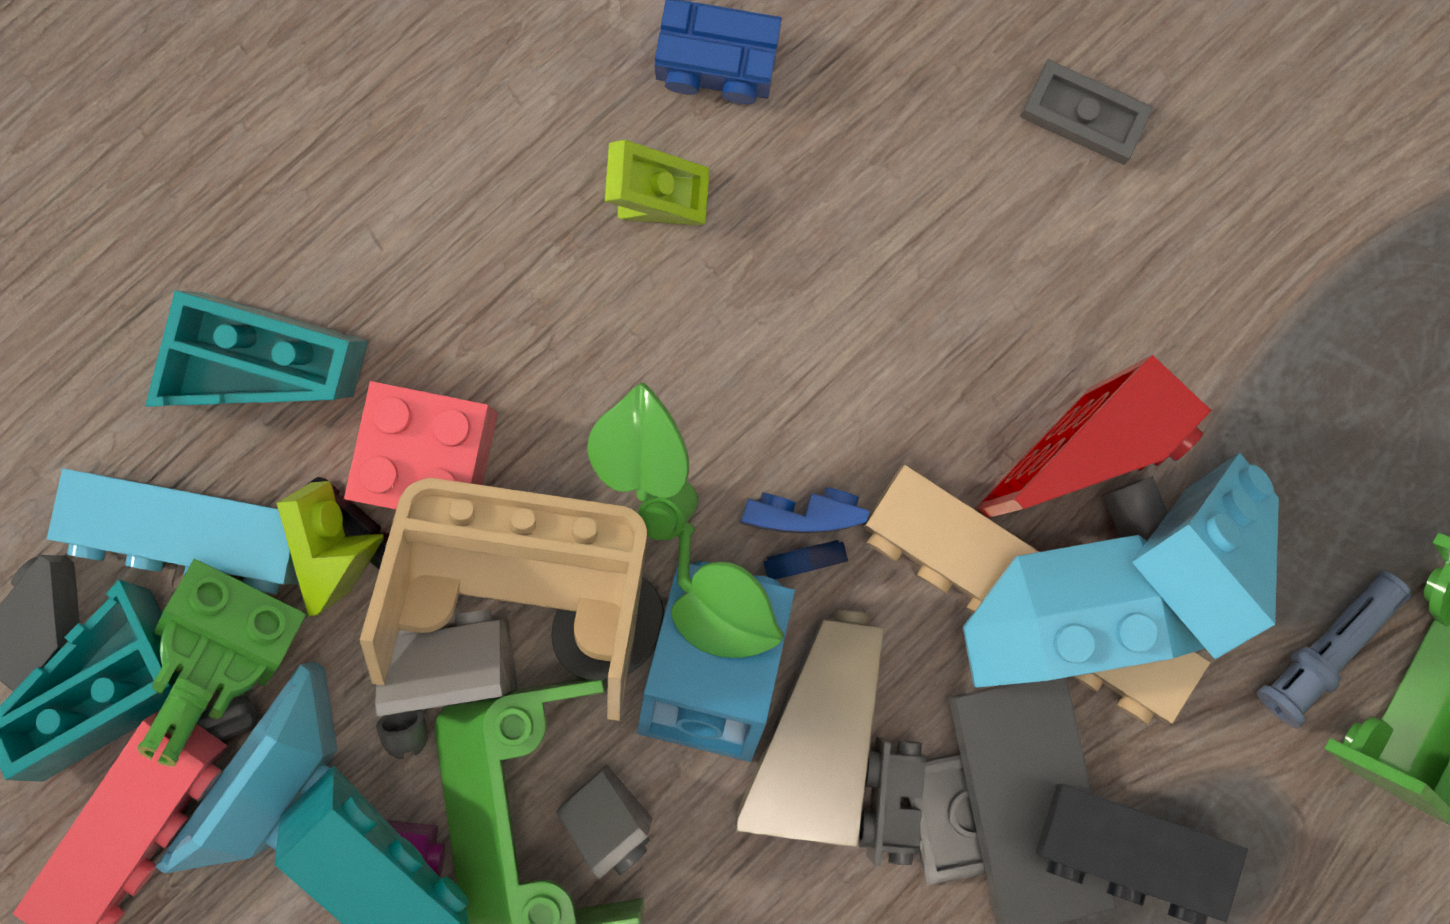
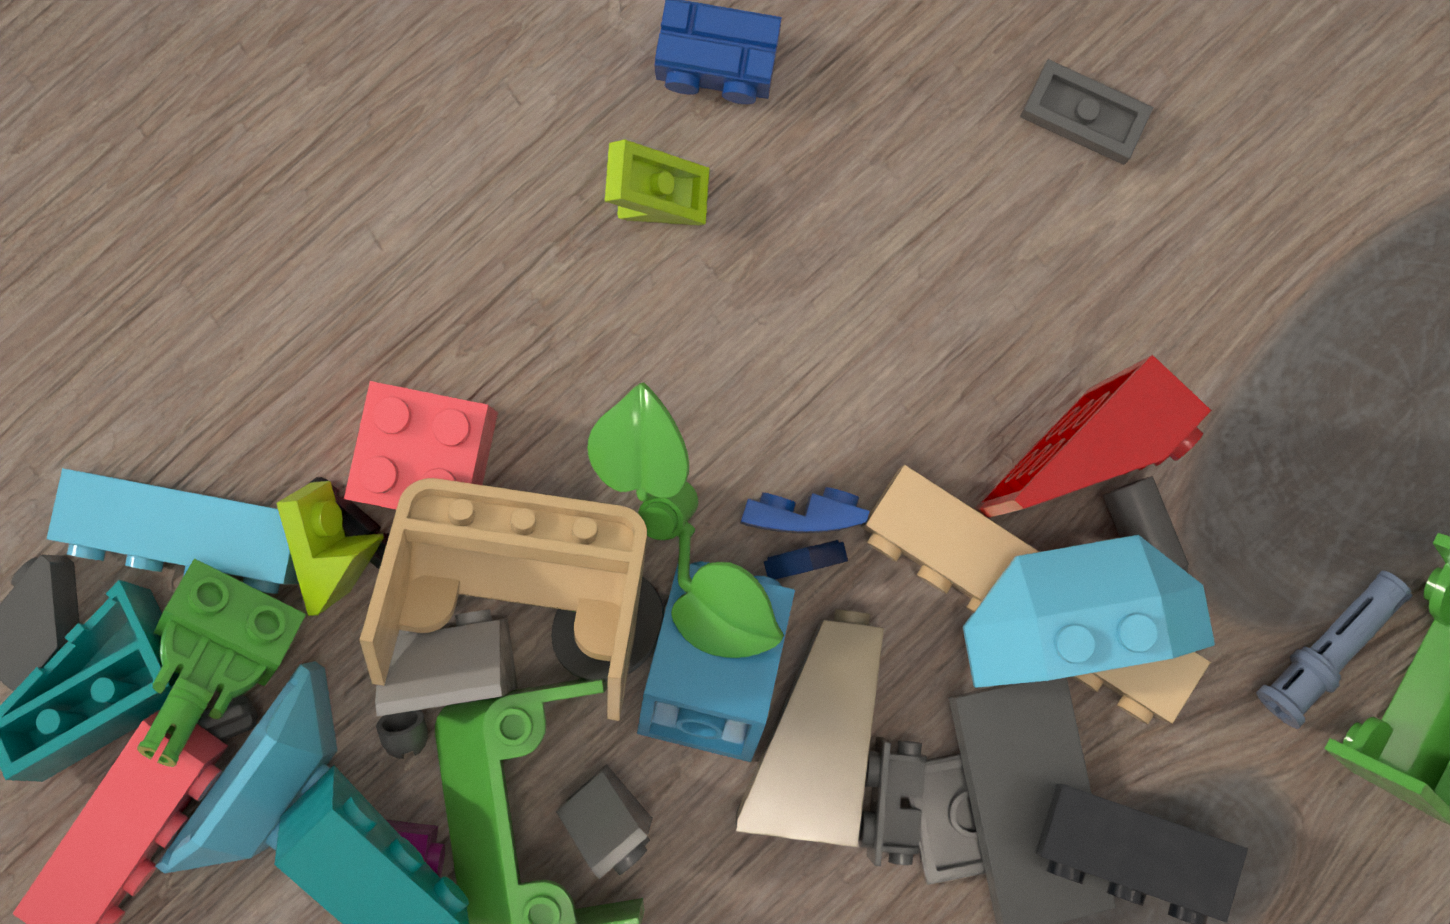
teal wedge [145,290,368,407] -> none
medium azure wedge [1132,452,1279,659] -> none

